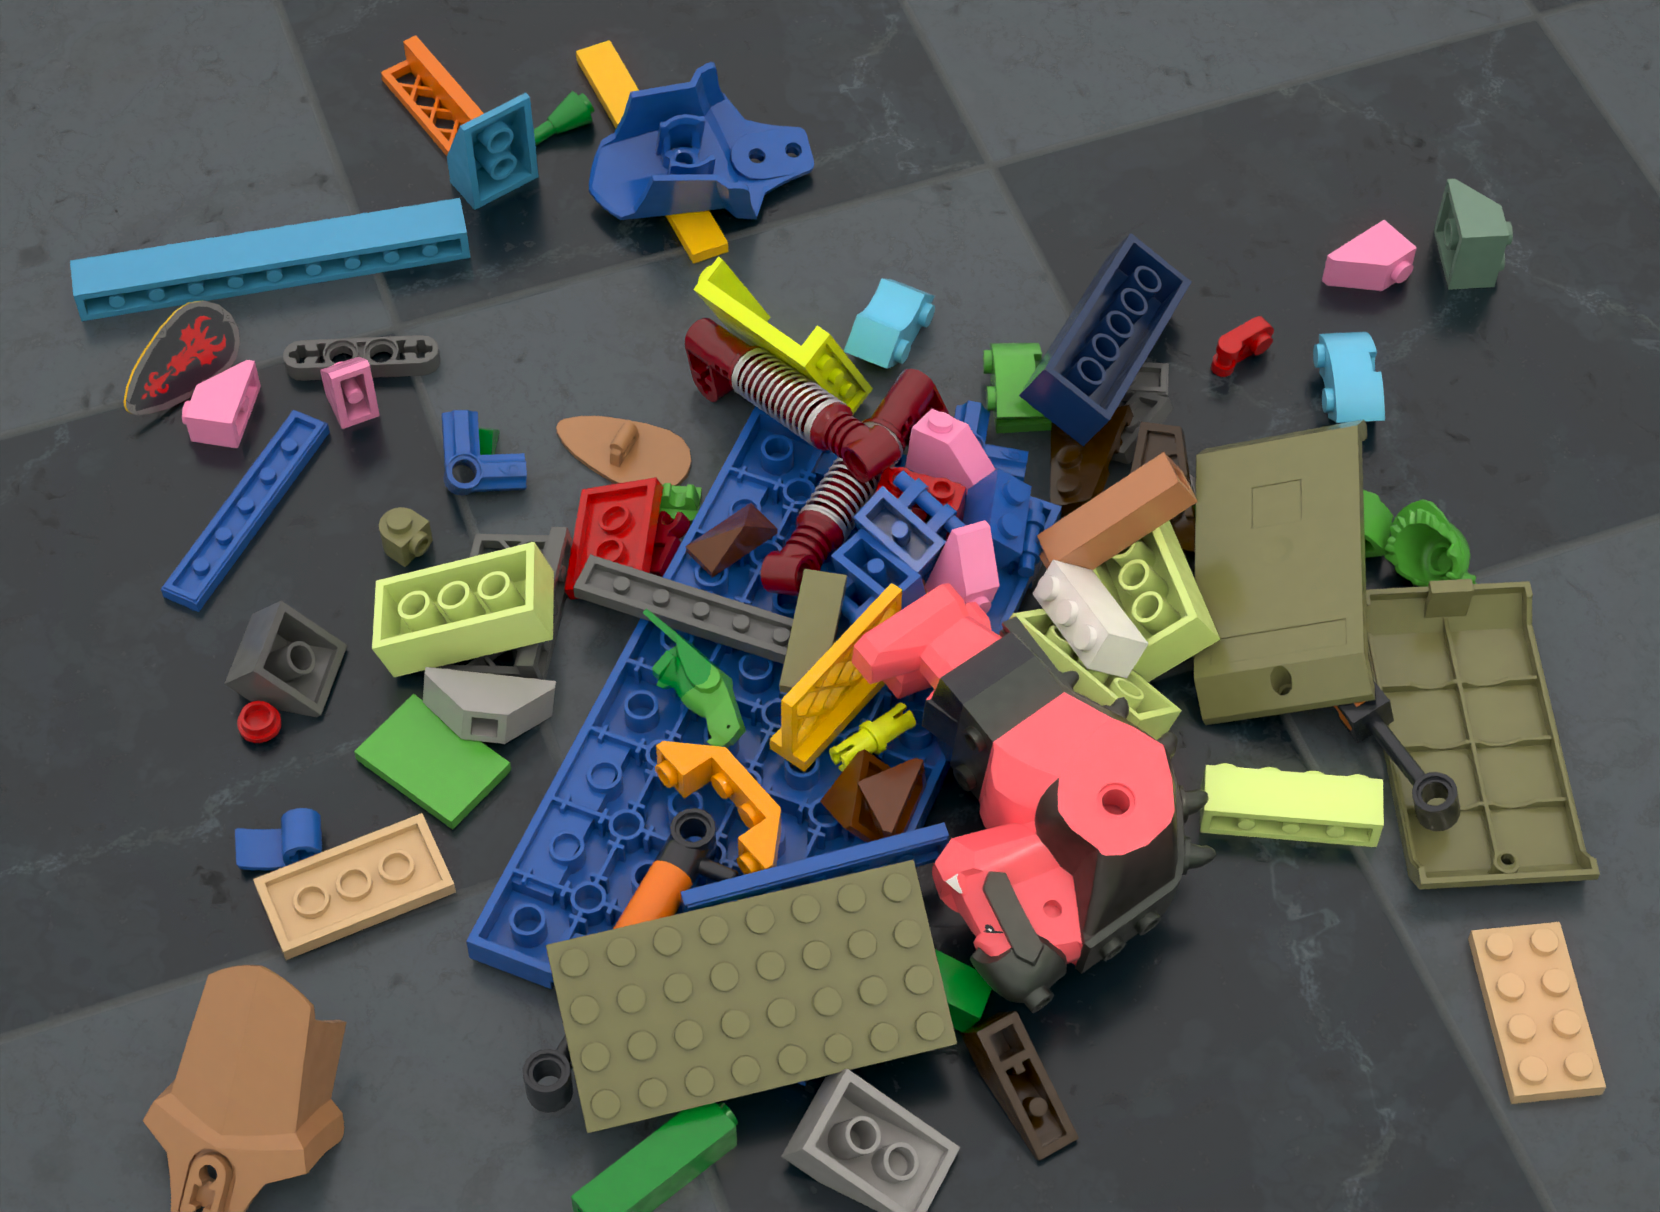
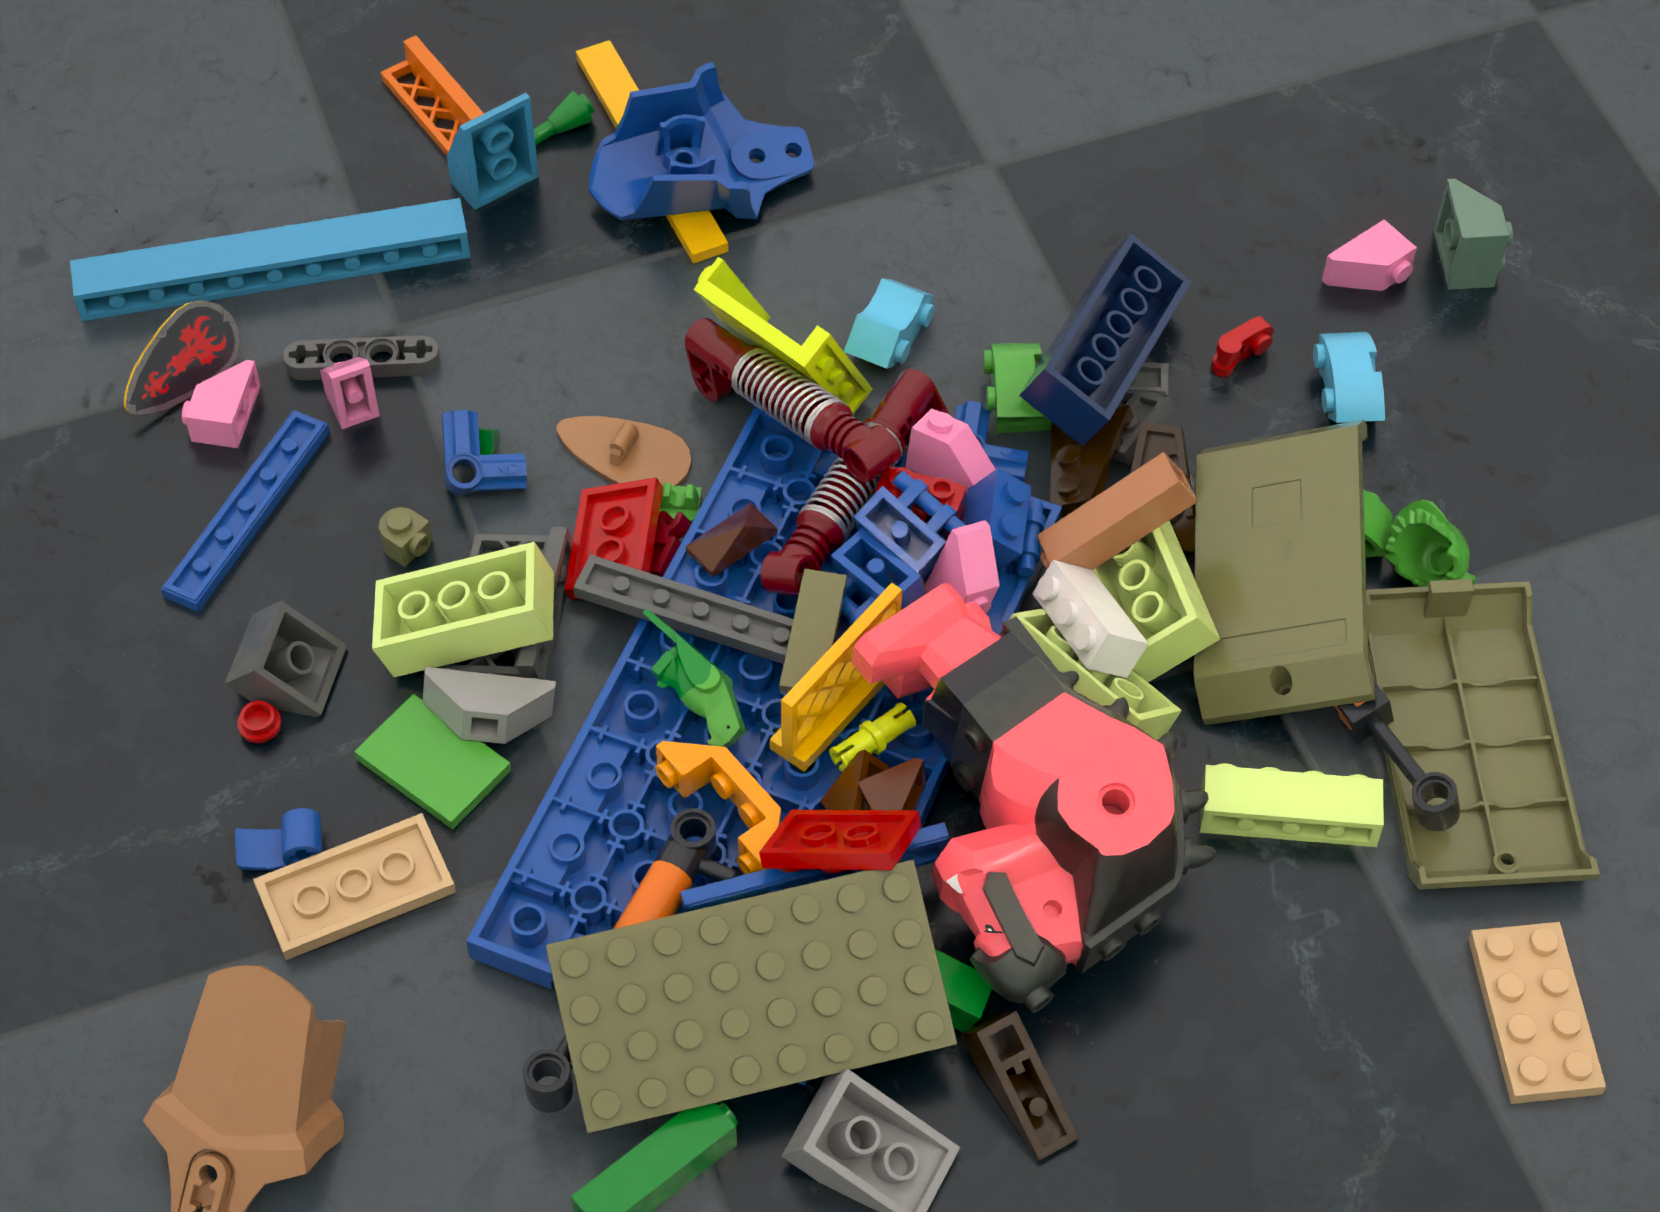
none -> red plate [759,810,921,873]

